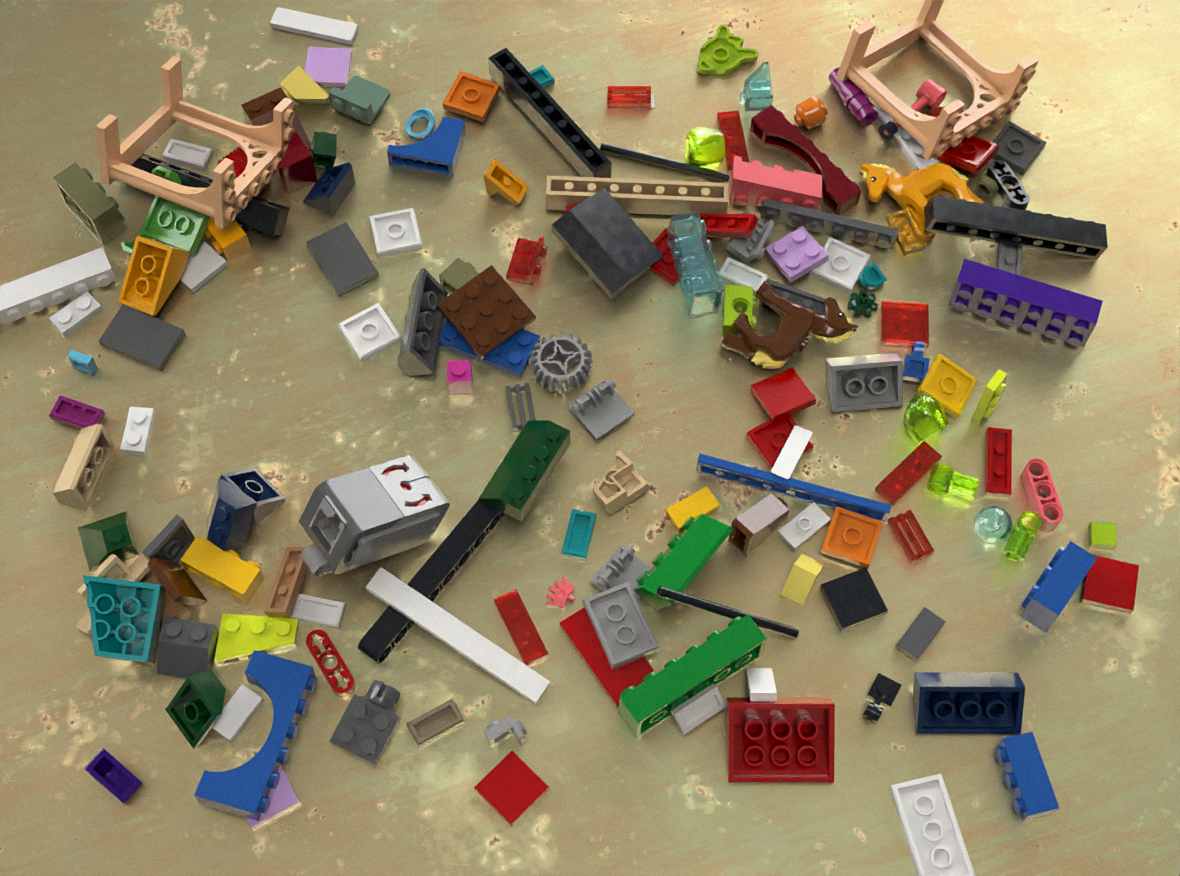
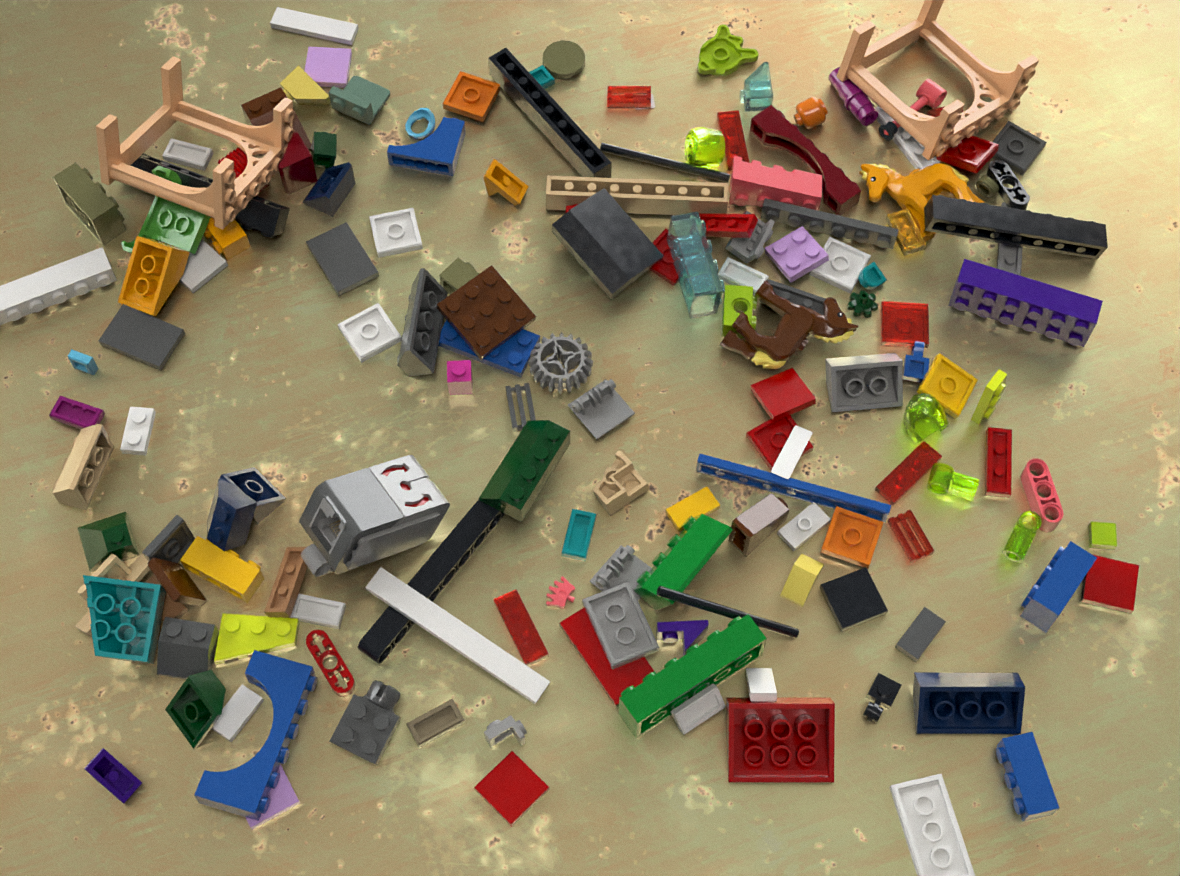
white plate [49,291,103,337] -> none
clear red bracket [506,236,548,286] -> none
clear light blue hair [974,506,1013,544] -> none
none -> olive tile [543,40,585,79]
none -> dark purple slope [656,620,709,656]

